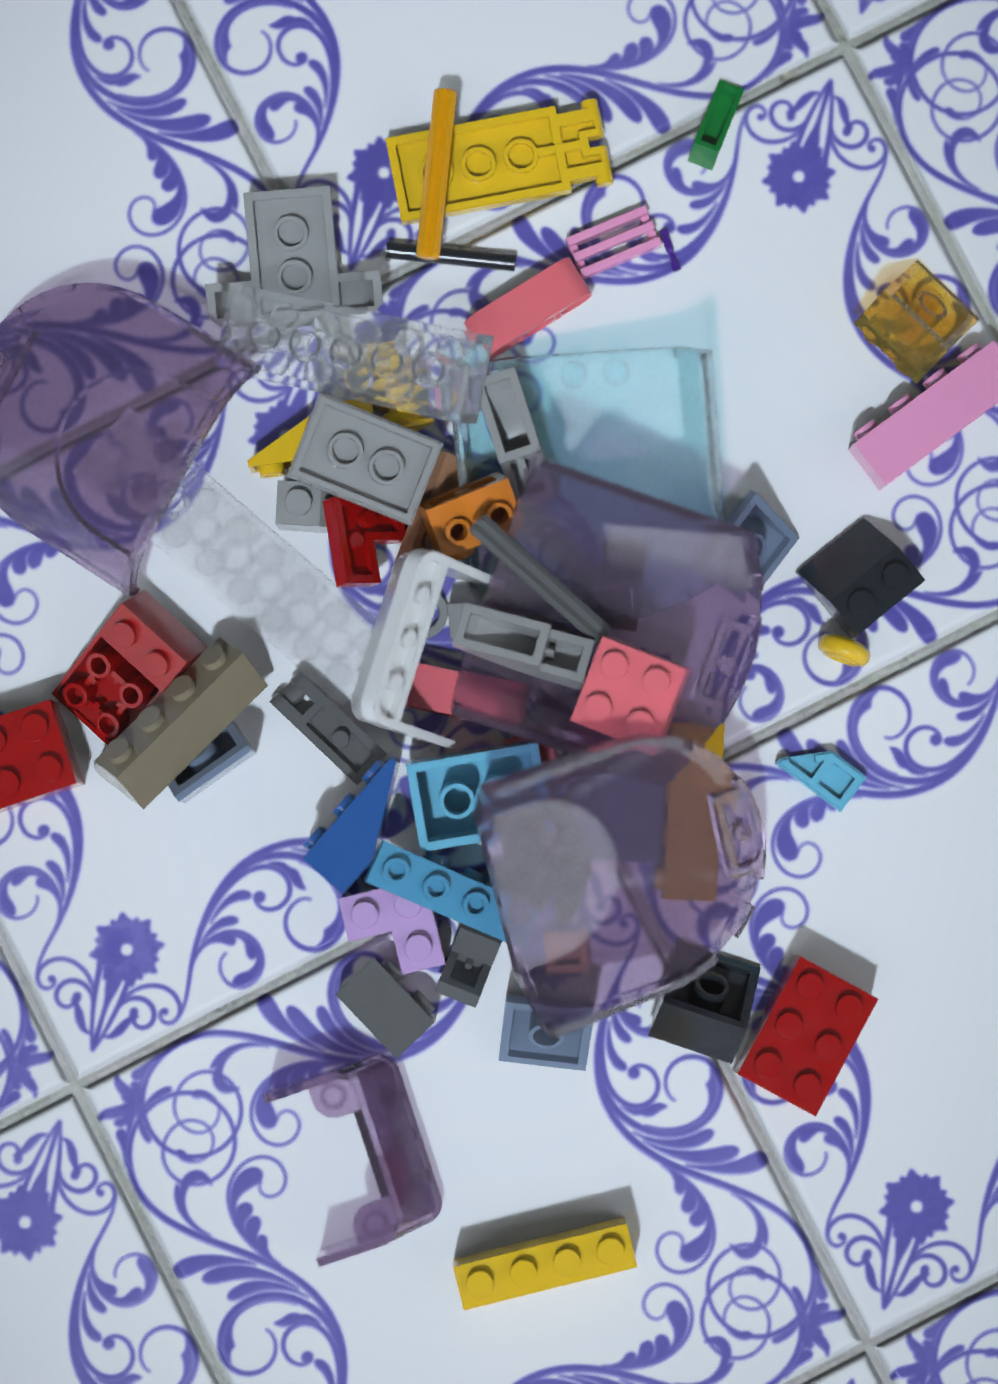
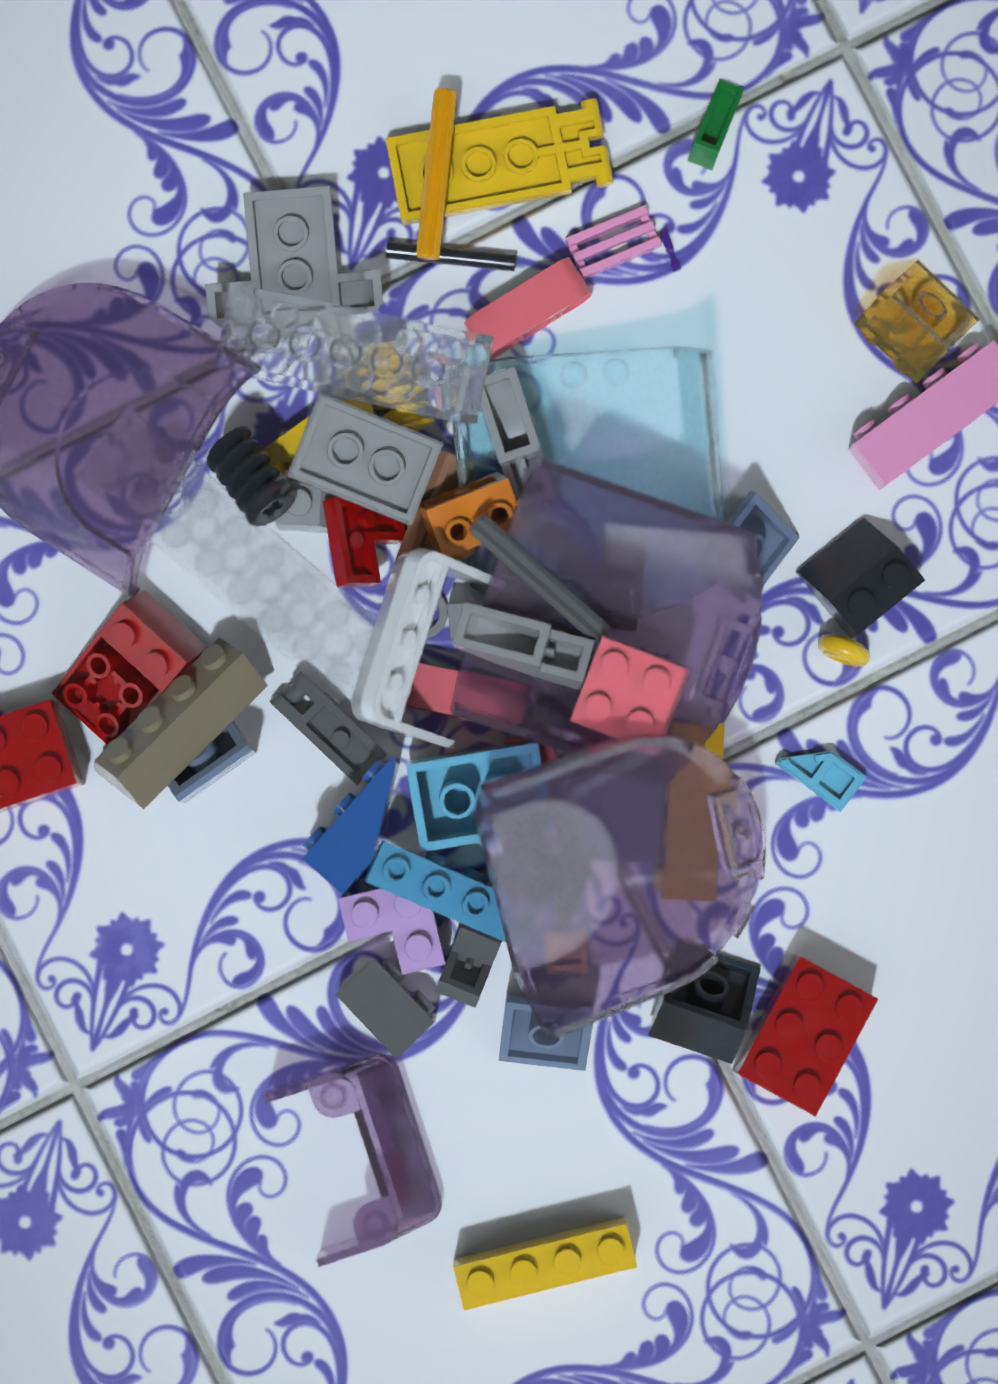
none -> black piece [207,426,295,527]

